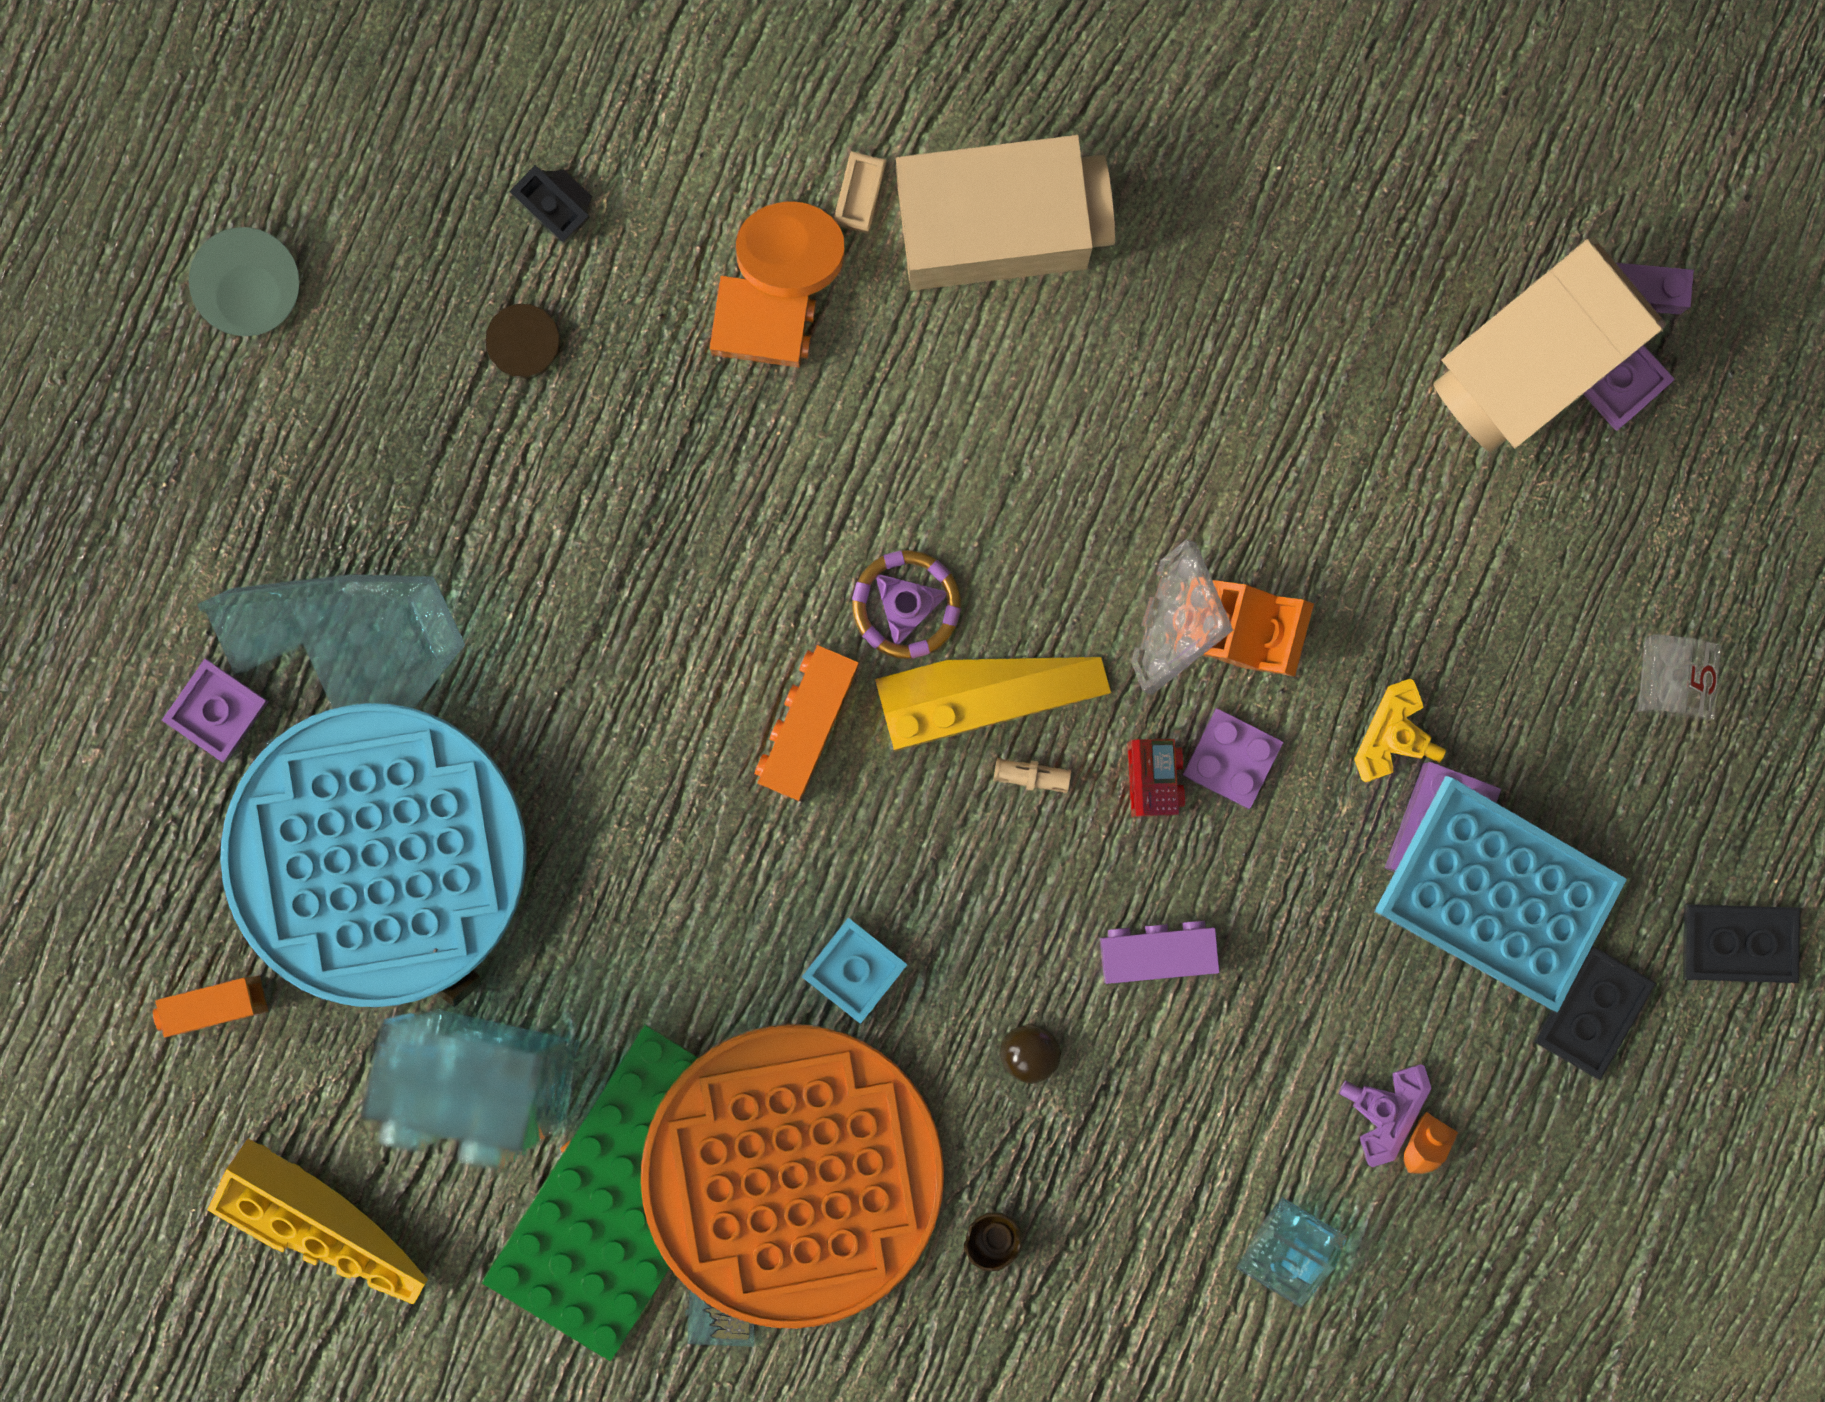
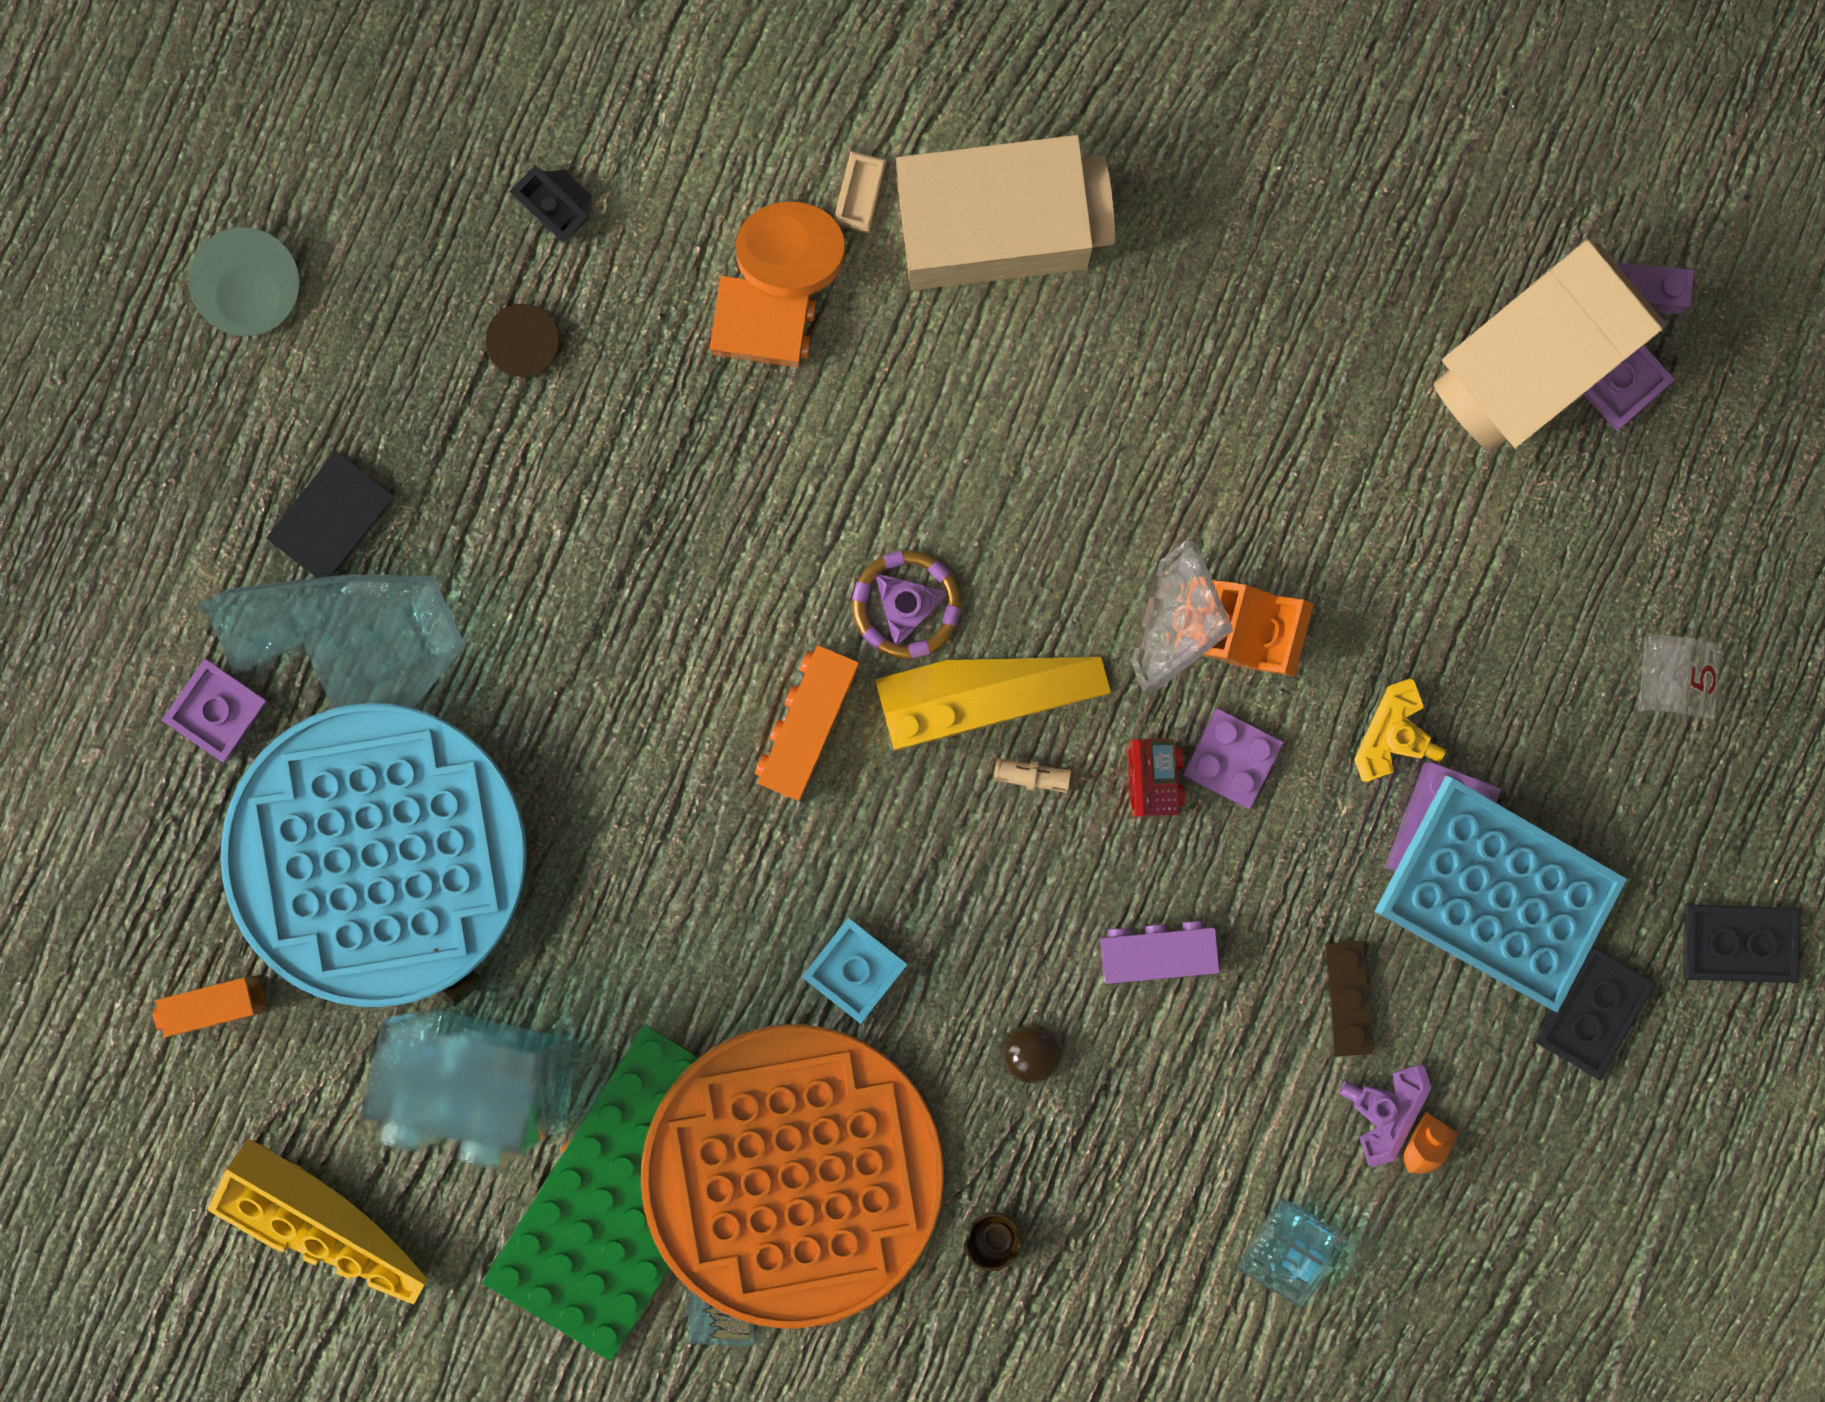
none -> black tile [266,451,396,585]
none -> dark brown plate [1324,940,1373,1057]

